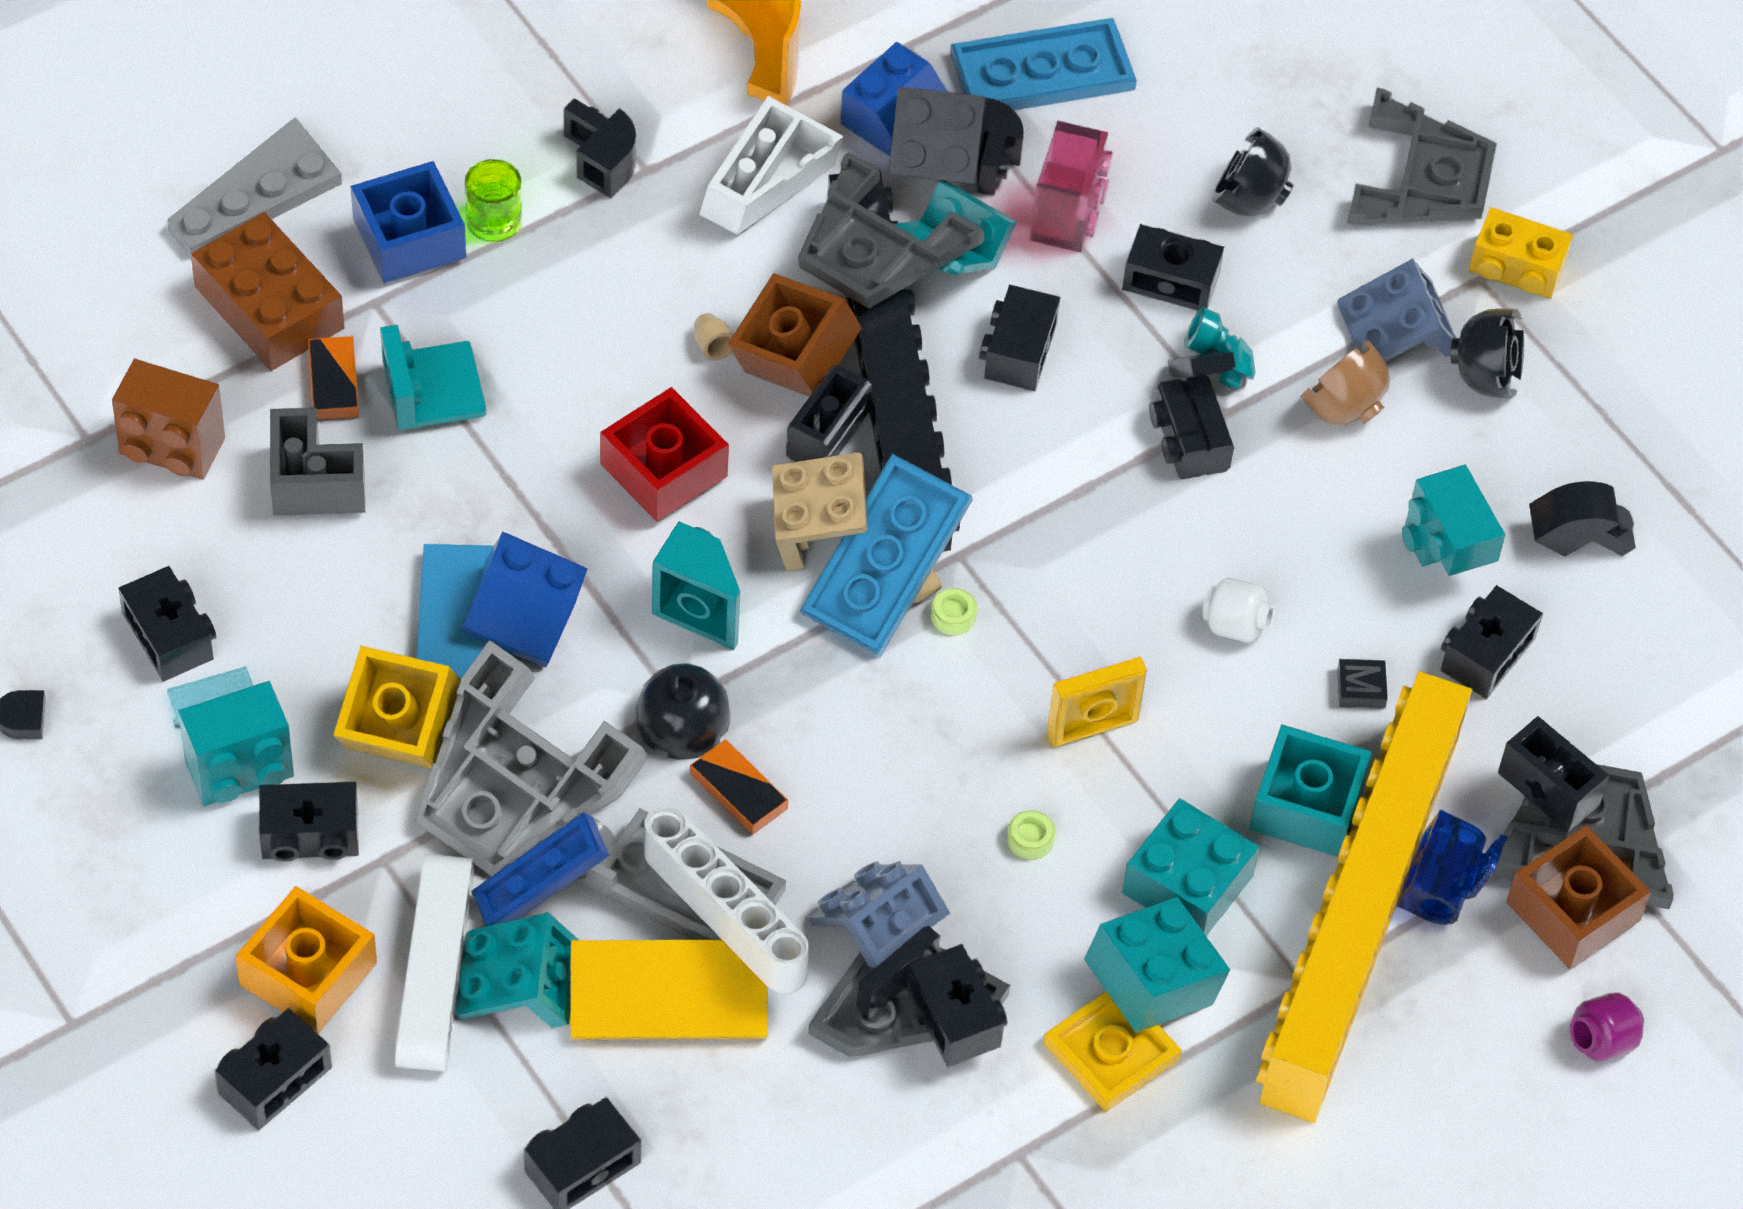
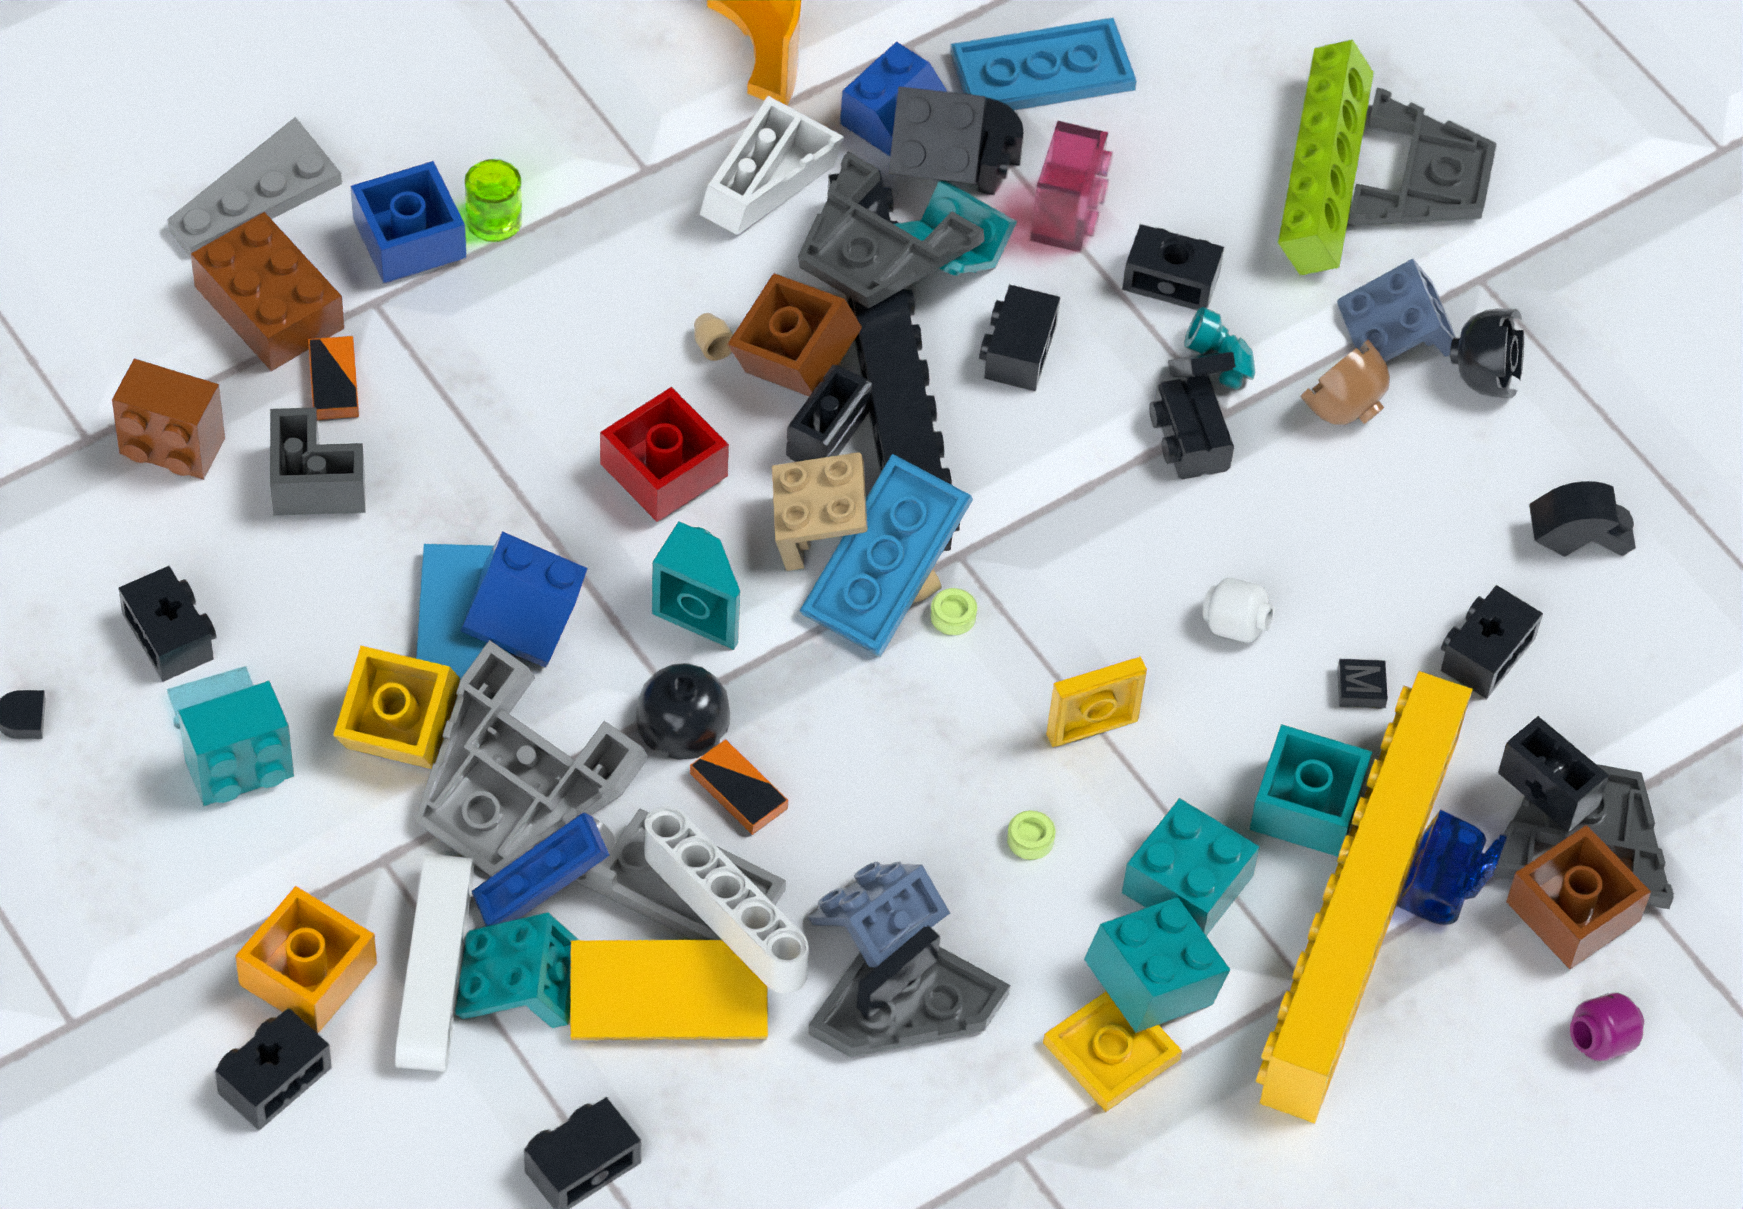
black brick [259,782,359,862] -> none
teal bracket [380,324,486,431] -> none
black brick [564,98,636,199] -> none
black brick [906,944,1008,1068] -> none
black cylinder [1212,127,1294,216] -> none
teal brick [1402,464,1506,576] -> none
yellow brick [1468,207,1574,299] -> none
none -> lime brick [1278,39,1374,276]

